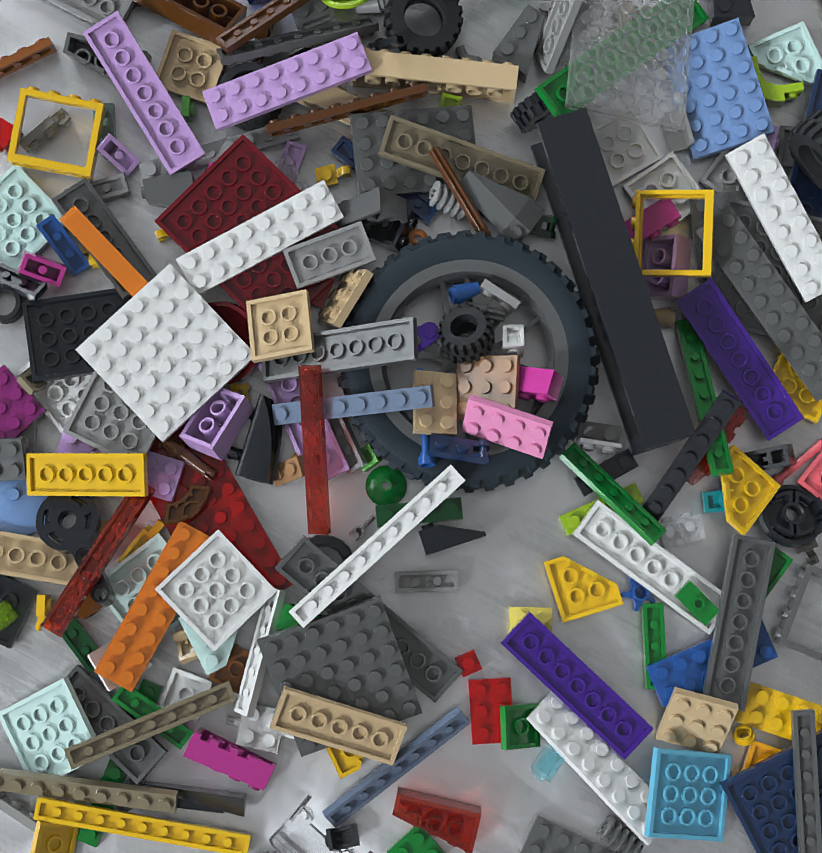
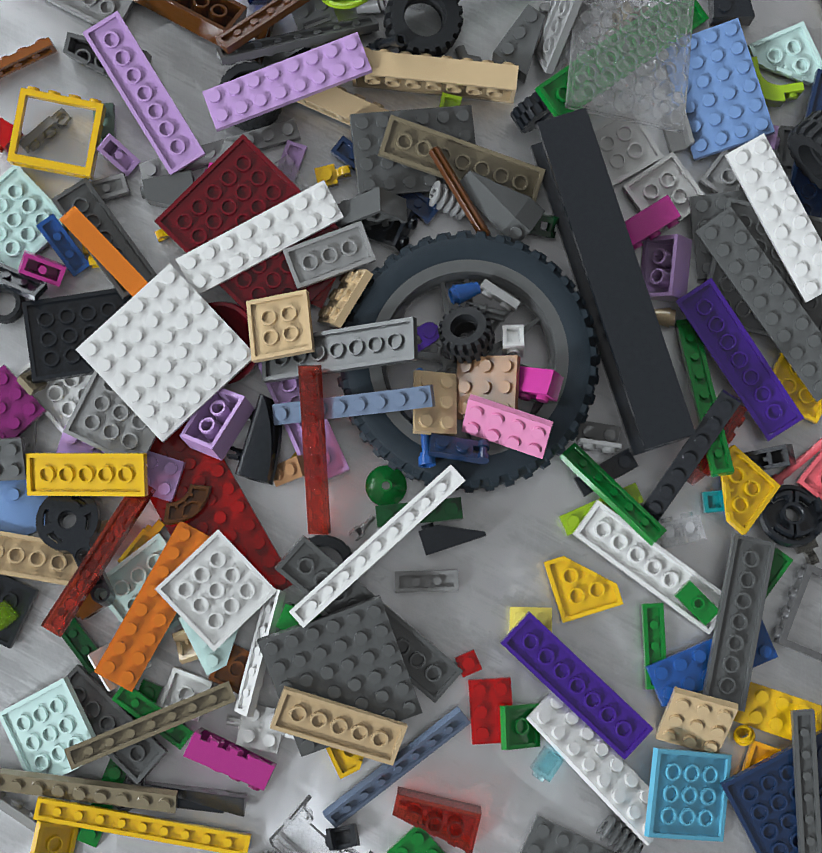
yellow plate [36,594,54,631] -> none
tan plate [157,29,226,105] -> none
reddish brown pin [158,436,218,481] -> none
bright green plate [181,96,196,123] -> none
yellow plate [230,382,250,401] -> none
reddish brown plate [265,82,428,139] -> none
light grey plate [328,417,368,474] -> none
bright green plate [361,443,382,472] -> none
orange plate [408,229,428,246] -> none
blue animal [620,576,656,612] -> none
yellow window [631,190,715,277] -> none

